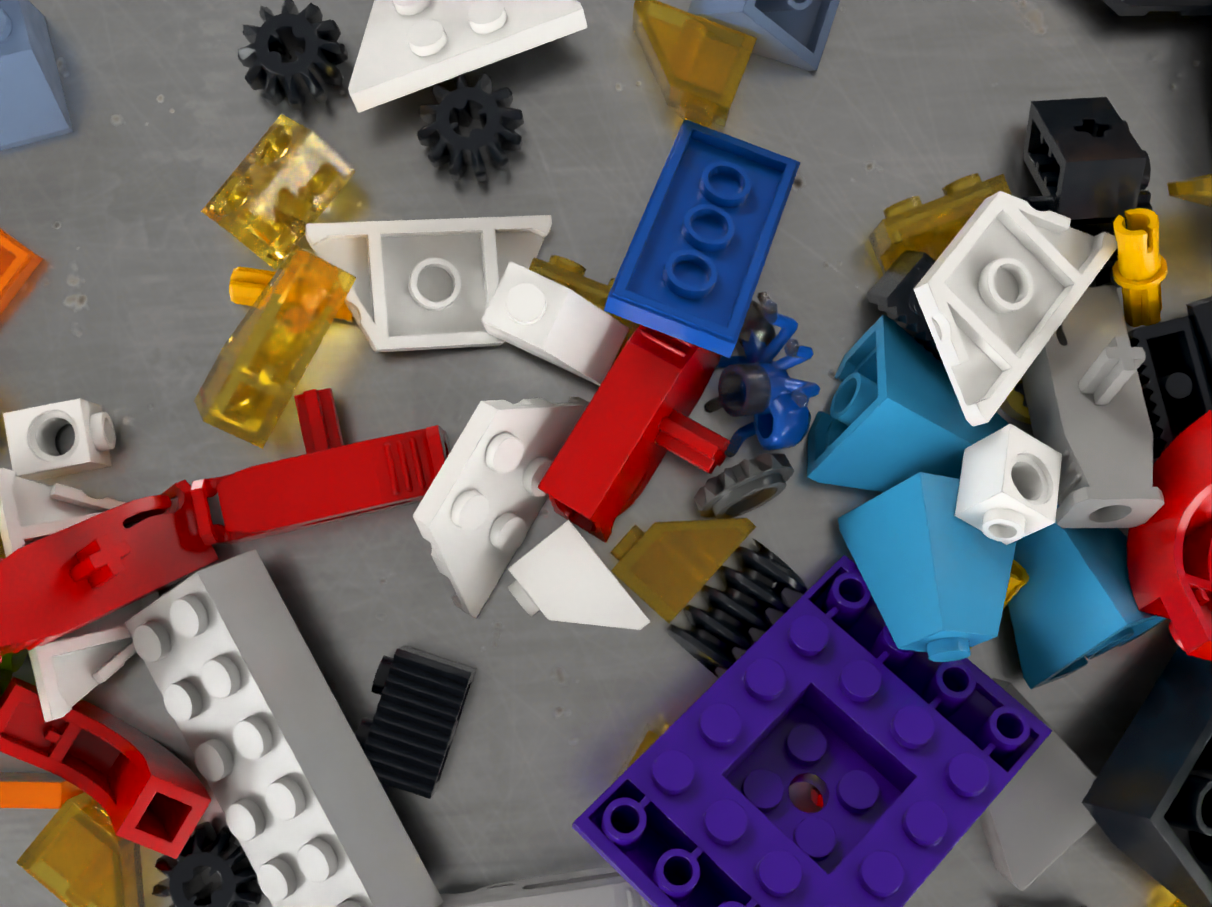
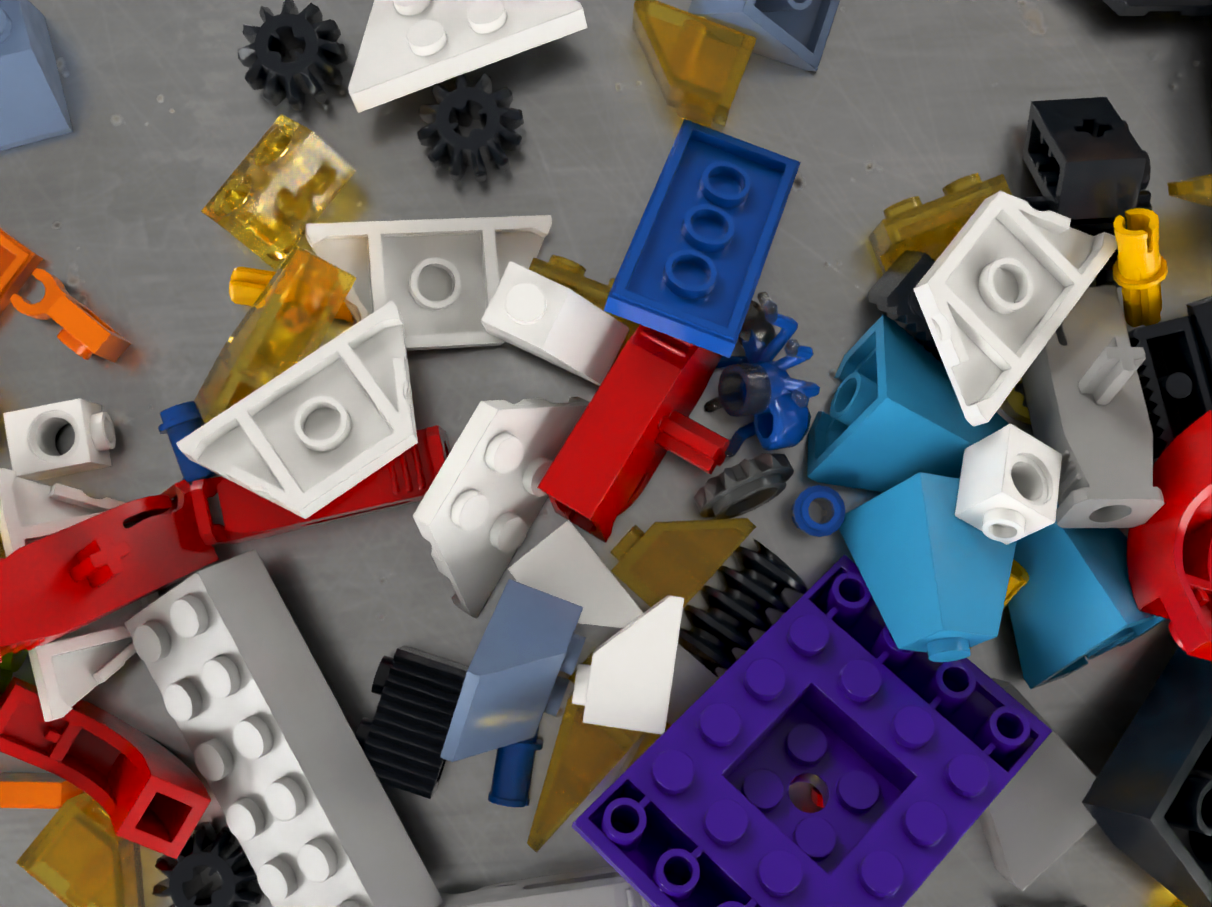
none -> orange plate [10,268,131,363]
none -> blue pin [158,401,218,485]
none -> white wing [176,300,418,519]
none -> sand blue slope [440,579,586,762]
none -> blue pin [488,727,543,807]
none -> clear yellow slope [527,651,670,853]
none -> white slope [572,595,684,735]
none -> blue pin [791,485,846,537]

